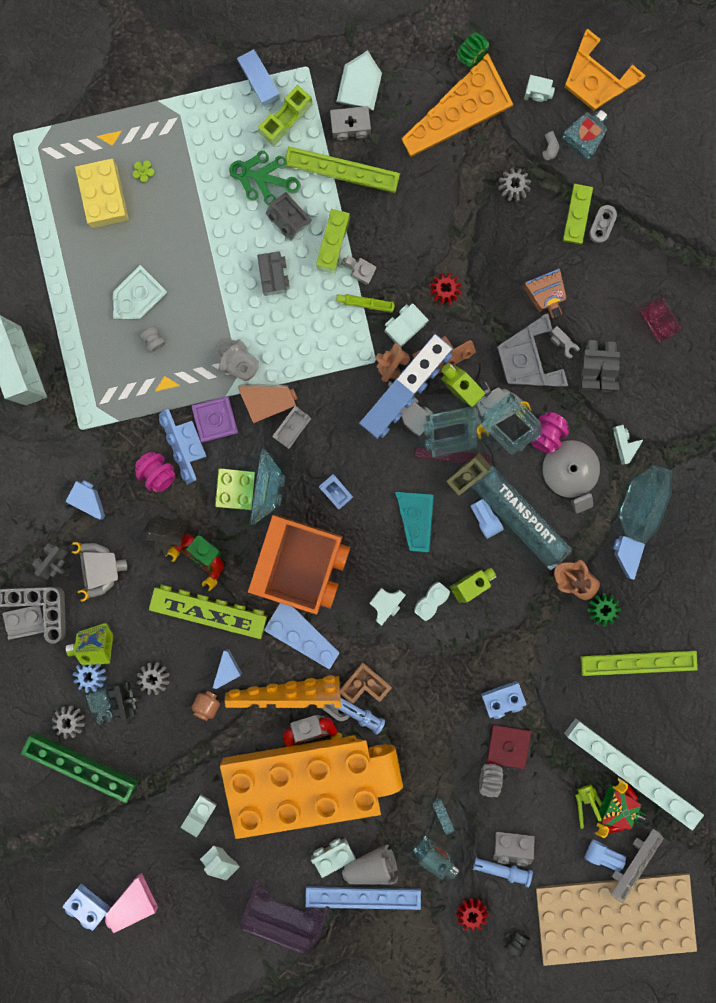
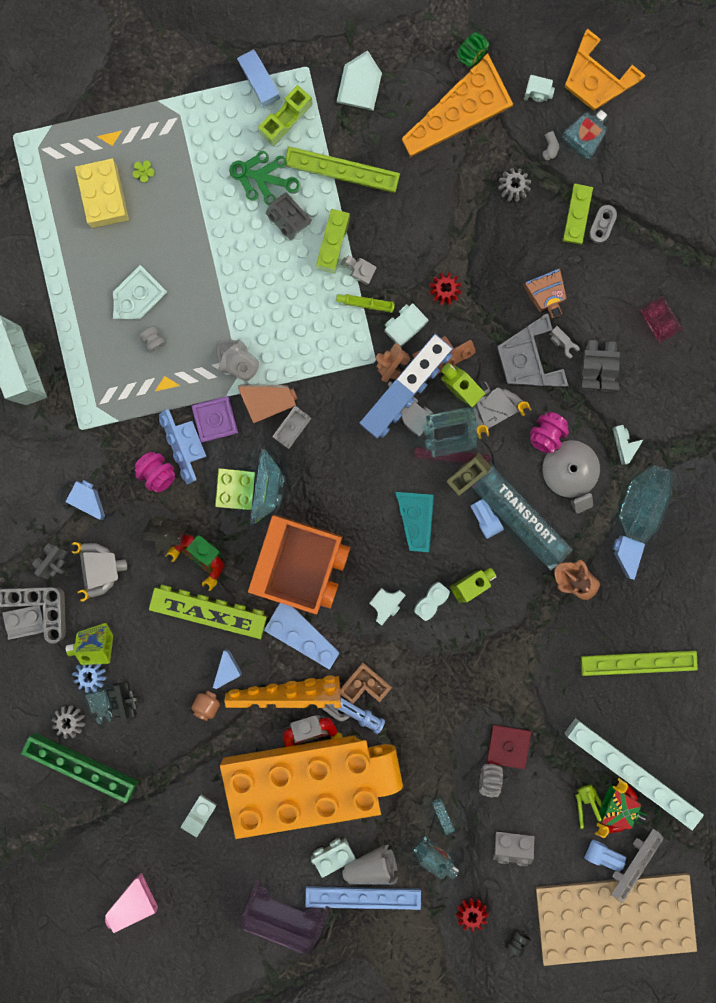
light blue brick [63,884,111,931] -> none
light grey gear [137,662,170,695] -> none
light aqua brick [200,846,240,880] -> none
dark grey brick [257,251,290,296] -> none
light blue slope [319,474,353,509] -> none
light grey brick [330,106,371,140] -> none
light blue pin [473,858,533,888] -> none
clear light blue window [480,392,542,455] -> none
light blue brick [481,681,526,719] -> none
green gear [587,593,621,626] -> none

